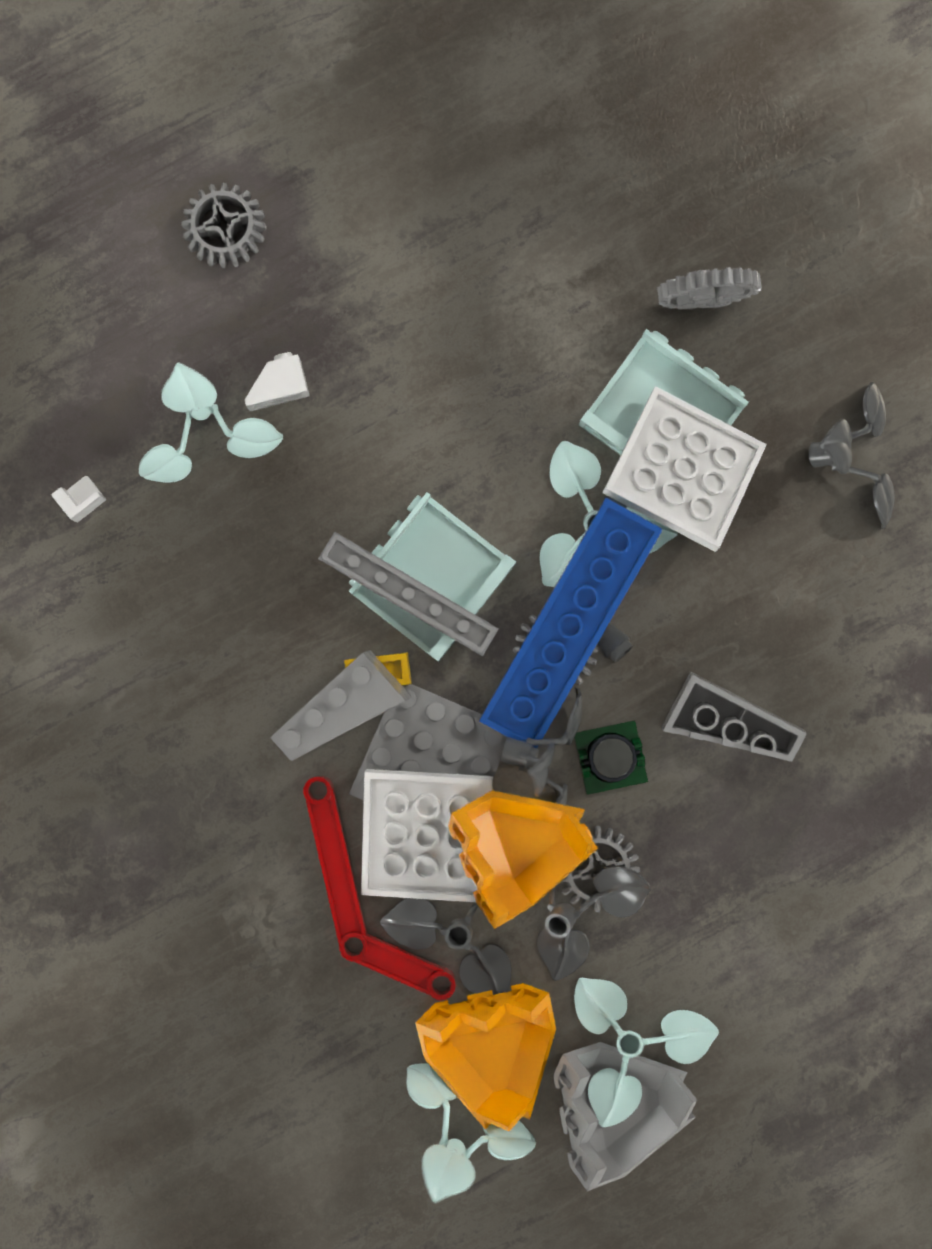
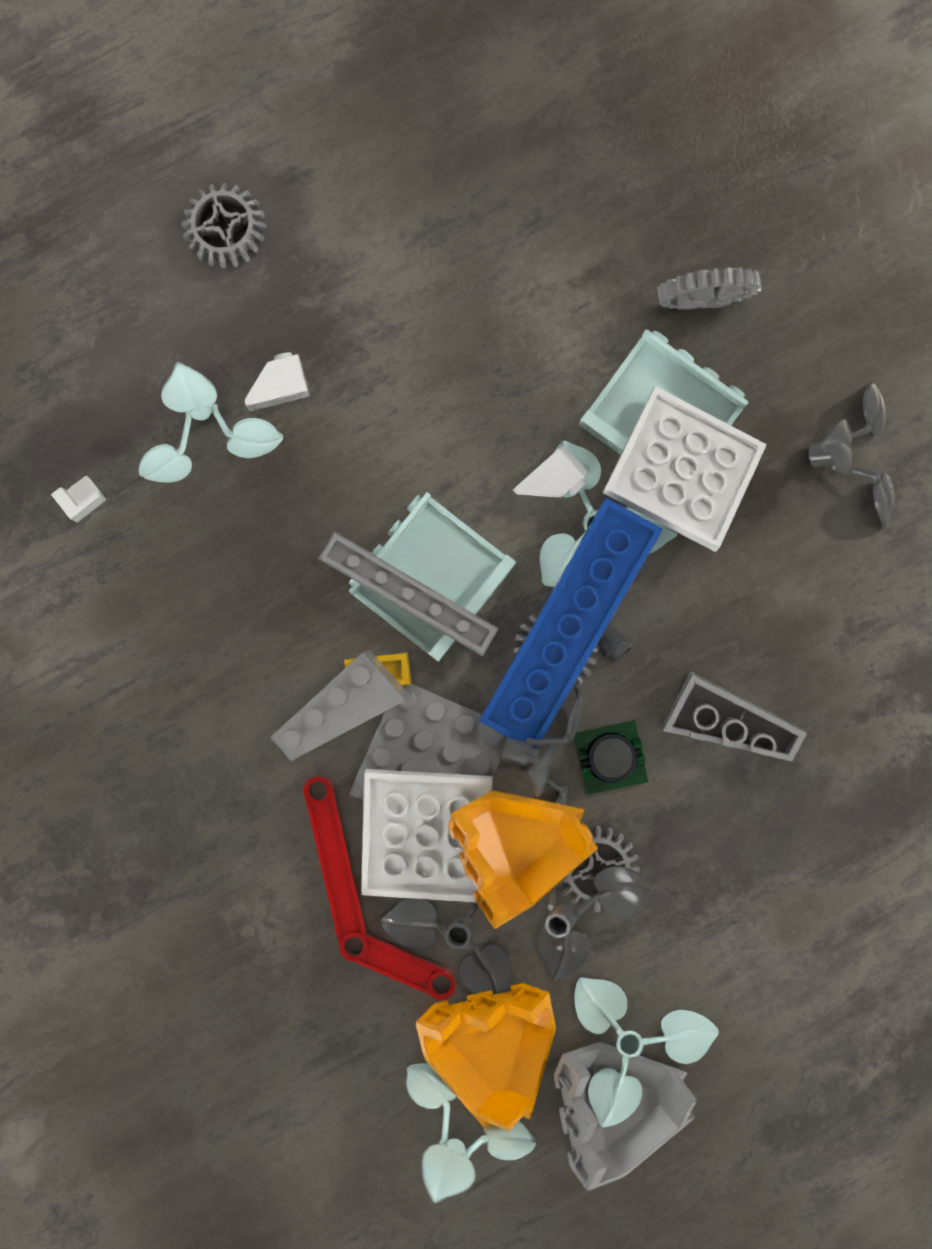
none -> white slope [513,445,588,498]

